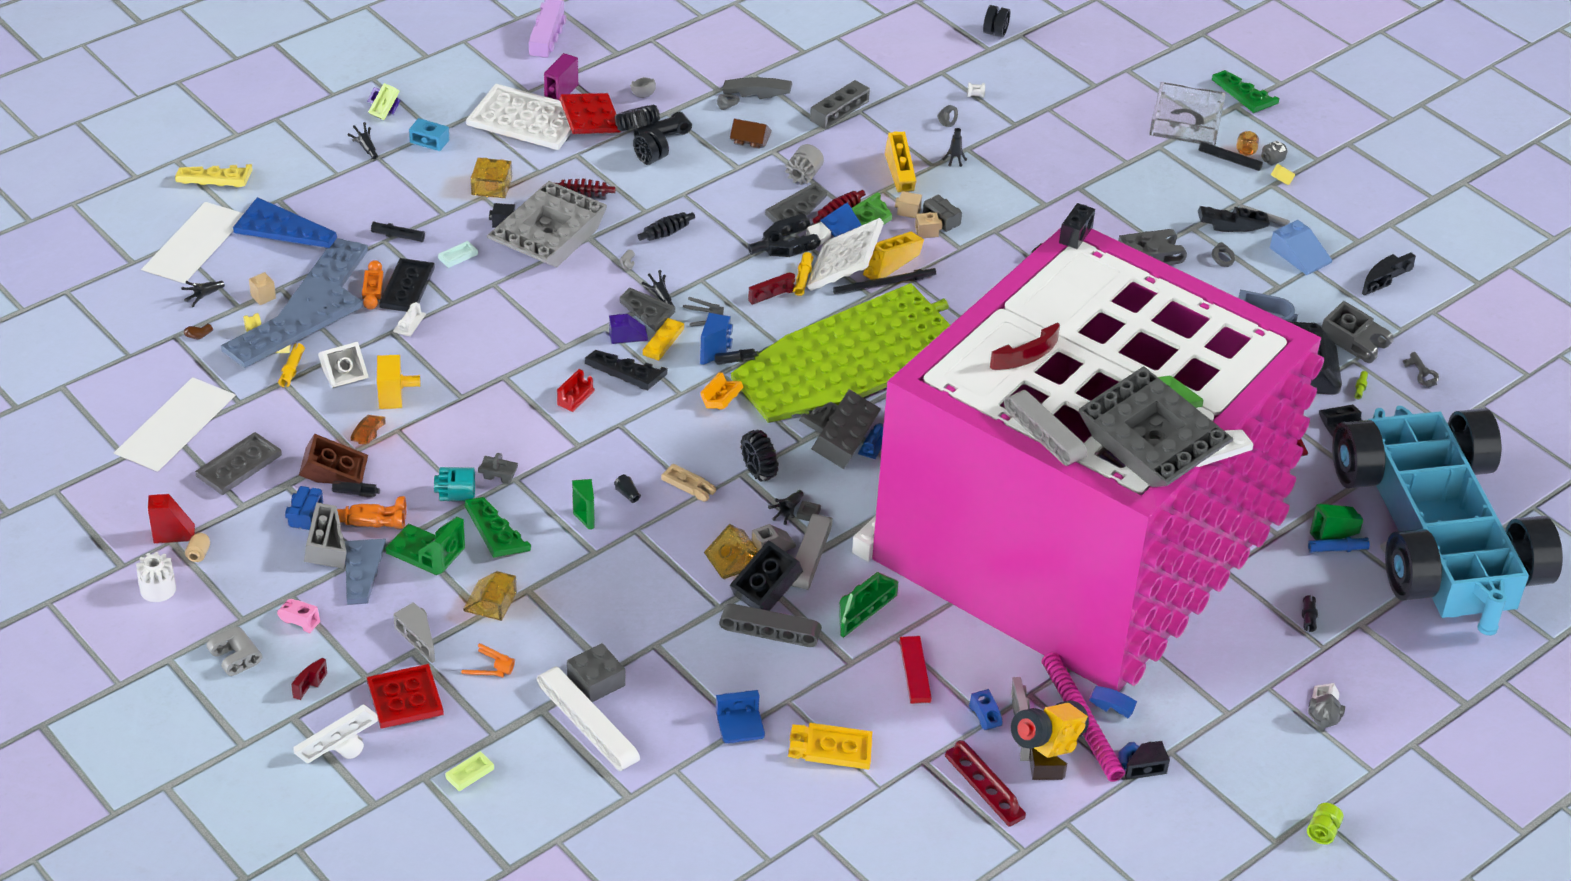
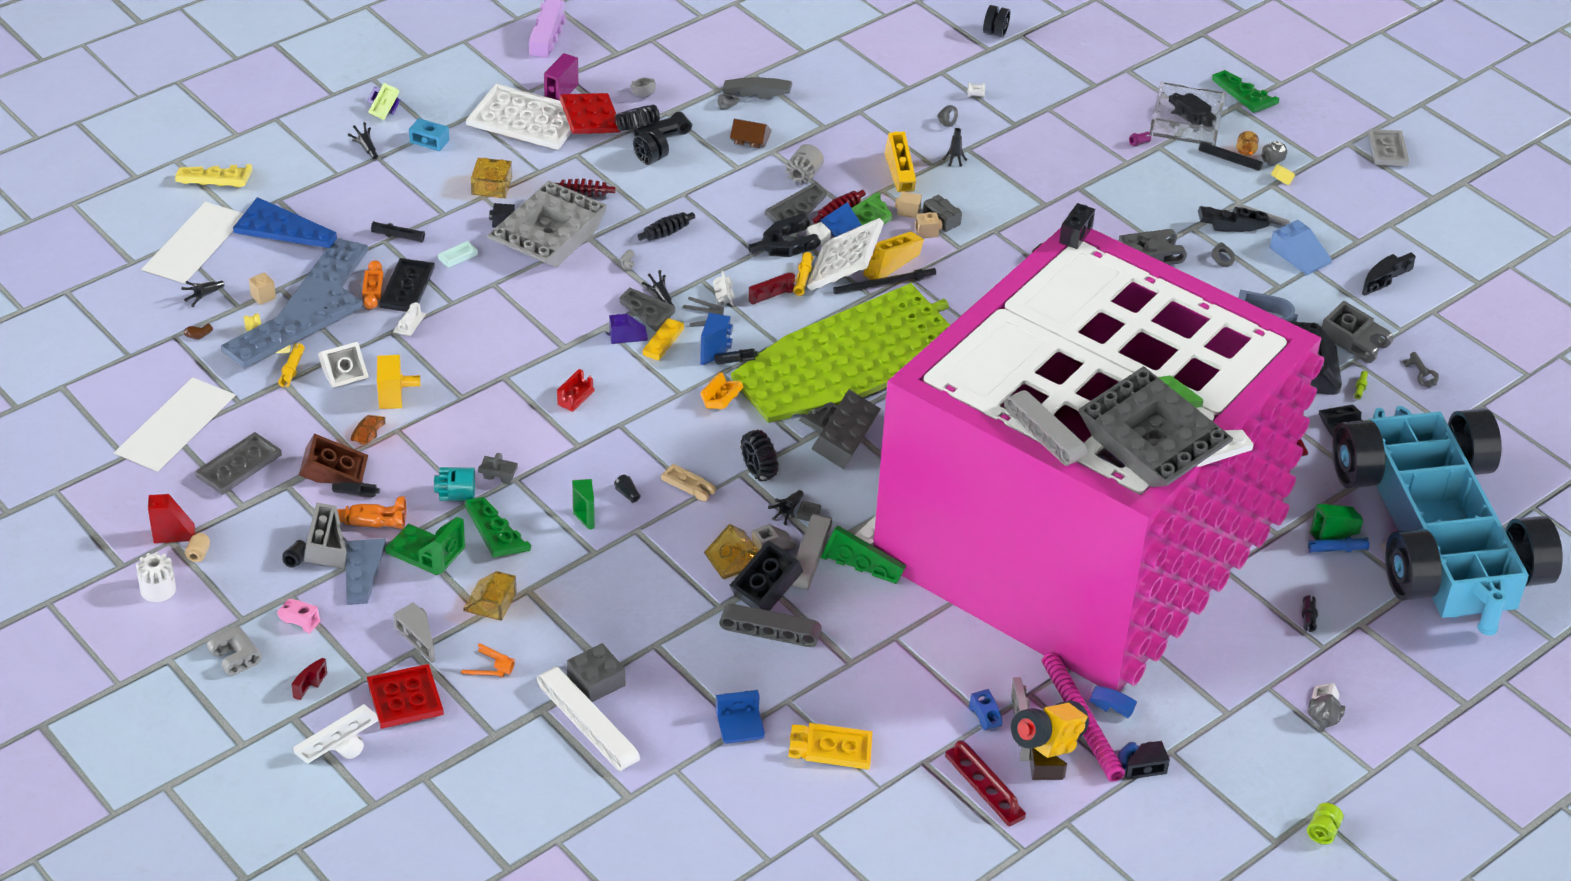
blue brick [285,486,323,530] -> none
yellowish green plate [446,751,494,791] -> none
black wing [585,350,668,391] -> none
dark grey brick [810,80,870,129] -> none
green wedge [839,572,899,638] -> none
blue hinge [858,423,884,460] -> none
red tile [899,636,932,704] -> none
dark red slope [990,322,1060,370] -> none
none -> black cone [282,540,306,568]
none -> white hinge [713,271,735,307]
none -> green wing [821,525,906,584]
none -> magenta pin [1129,131,1151,146]
none -> black hinge [1168,93,1217,131]
none -> light grey plate [1368,129,1409,166]

